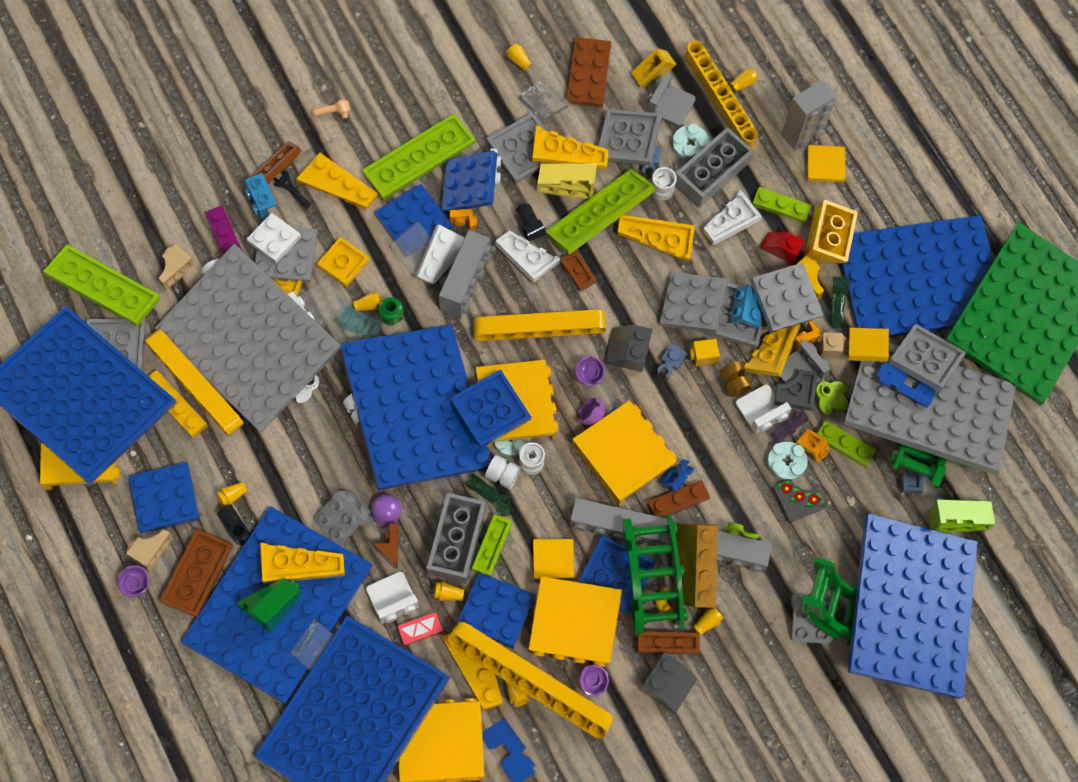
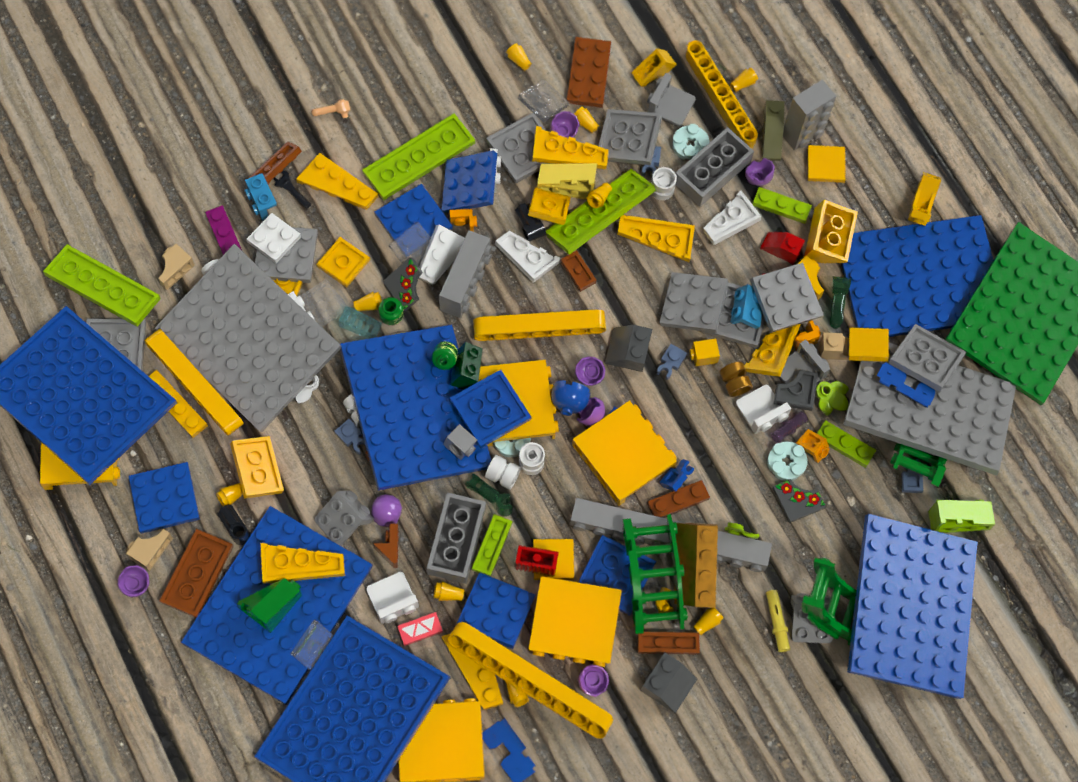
none -> yellow plate [230,436,284,499]
none -> sand blue plate [334,419,366,455]
none -> dark grey tile [383,257,423,311]
none -> green head [432,341,458,370]
none -> light grey brick [443,424,477,460]
none -> dark green brick [450,342,483,390]
none -> red brick [515,545,559,577]
none -> yellow tile [528,187,571,225]
none -> medium lavender hair [550,111,580,138]
none -> blue cylinder [551,380,591,416]
none -> yellow cone [574,106,599,133]
none -> yellow cone [587,183,612,208]
none -> medium lavender hair [745,158,775,186]
none -> olive slope [762,100,785,161]
none -> light yellow pin [766,590,790,652]
none -> yellow arch [908,172,941,226]

